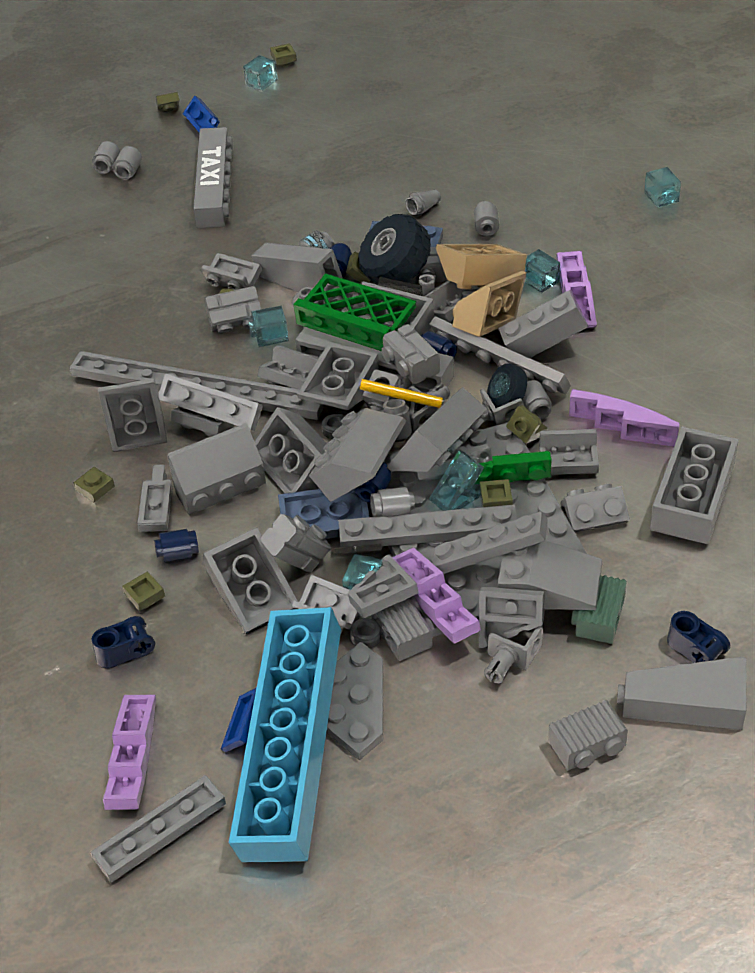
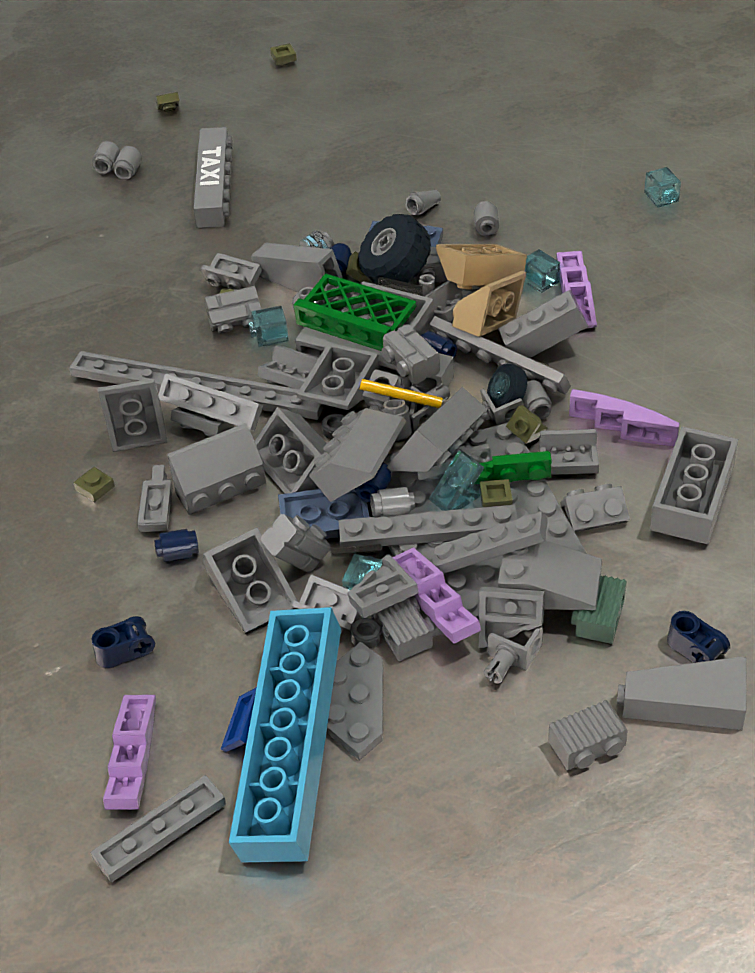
olive plate [122,571,165,611] -> none
blue hinge [183,96,220,133] -> none
clear light blue brick [243,55,278,91] -> none

